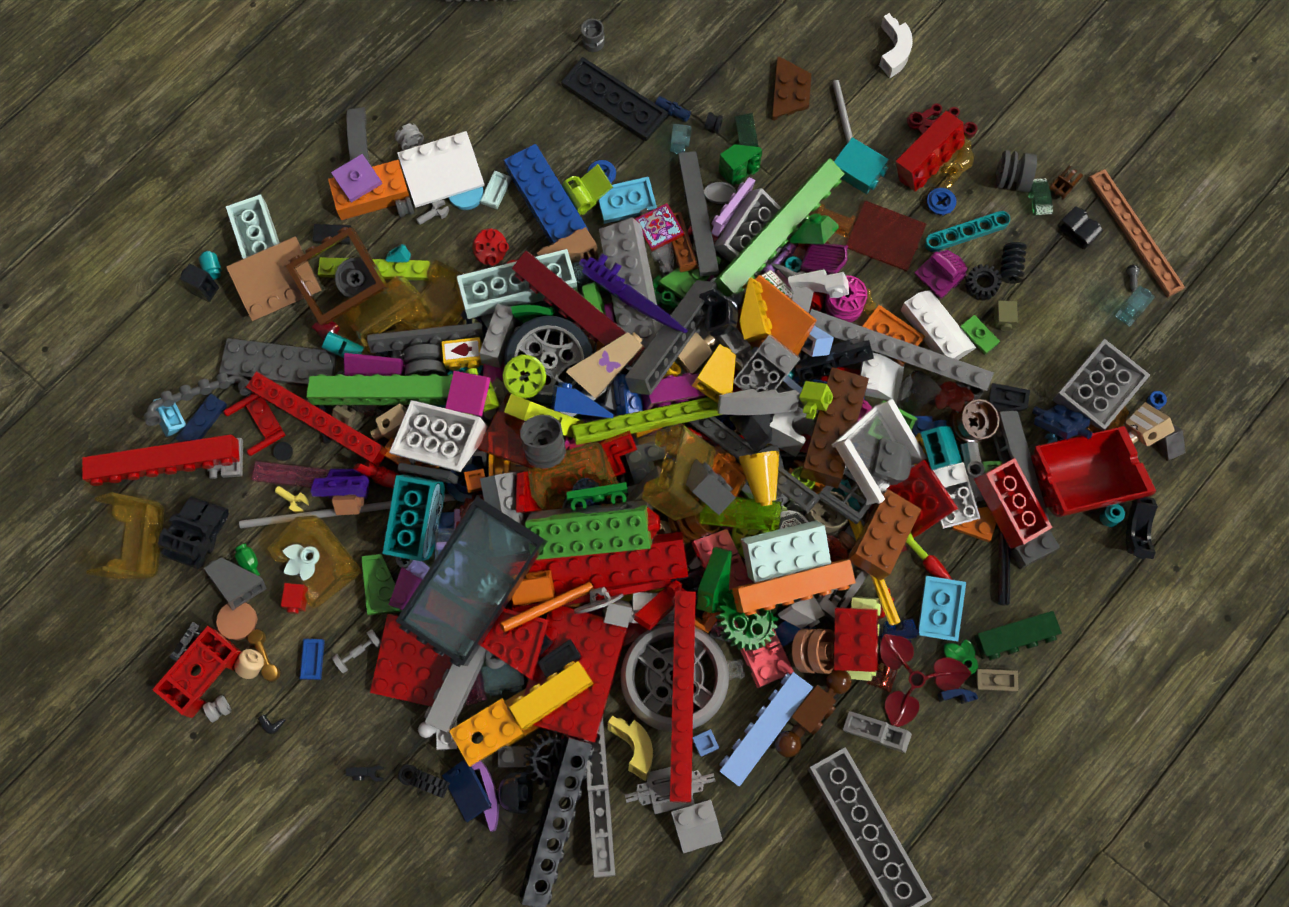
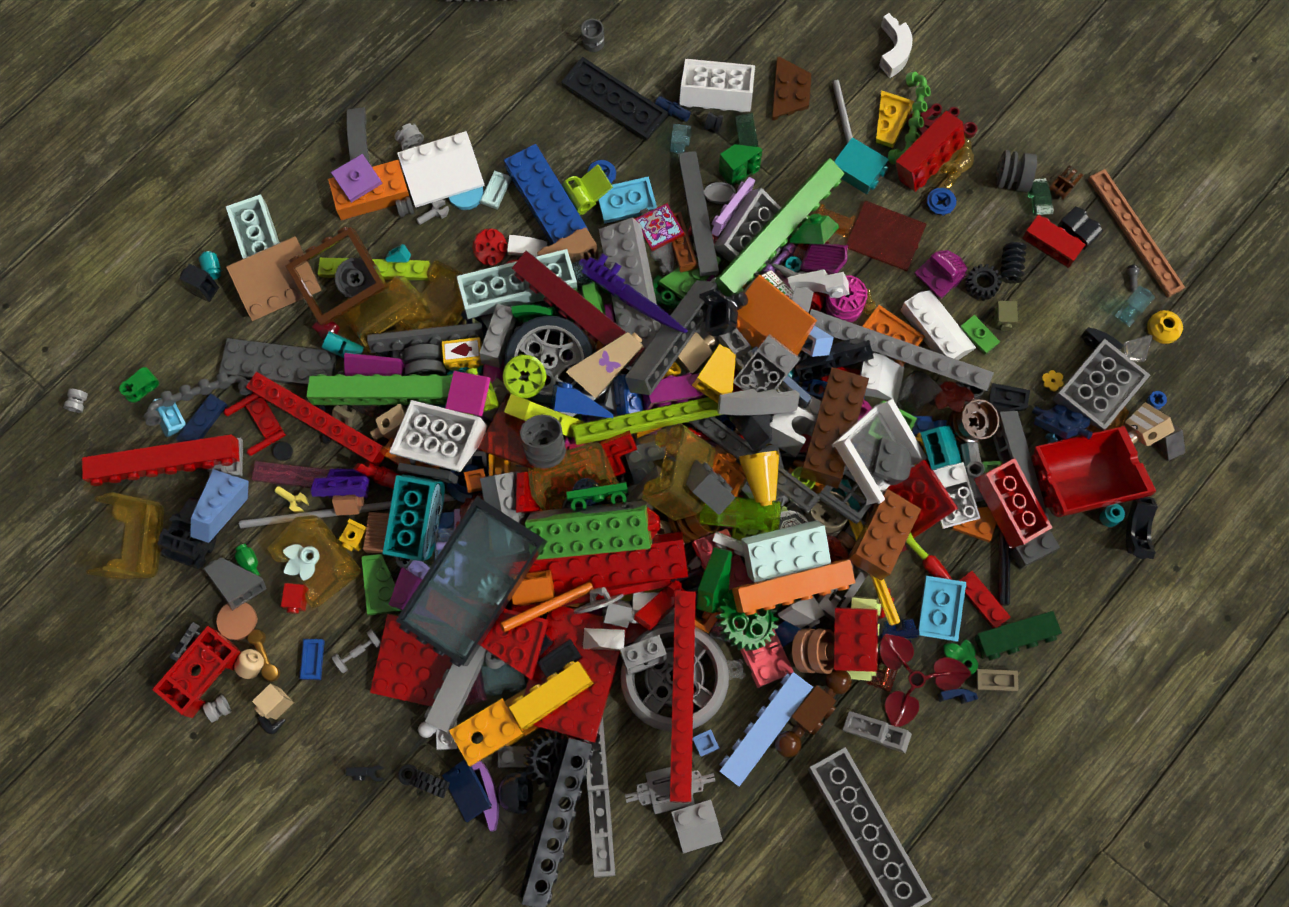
black tile [313,224,352,245] -> none
light yellow arch [608,716,653,781] -> none
yellow slope [740,277,772,342] -> none
lime brick [799,381,833,420] -> none
teal beam [925,211,1010,252] -> none
none -> light grey wheel [63,389,88,413]
none -> green piece [119,367,159,403]
none -> medium blue wedge [191,469,249,543]
none -> tan brick [252,683,294,720]
none -> yellow brick [339,519,367,552]
none -> nougat brick [363,512,389,555]
none -> white slope [507,235,547,257]
none -> white slope [583,628,625,650]
none -> light grey window [620,635,667,676]
none -> white slope [680,59,755,112]
none -> white plate [713,531,744,557]
none -> yellow wing [876,90,915,148]
none -> bright green bar [888,72,931,164]
none -> red plate [959,571,1011,629]
none -> red brick [1022,214,1086,268]
none -> yellow plant [1042,370,1064,392]
none -> black slope [1081,327,1124,350]
none -> clear piece [1124,335,1153,362]
none -> yellow piece [1147,310,1183,344]

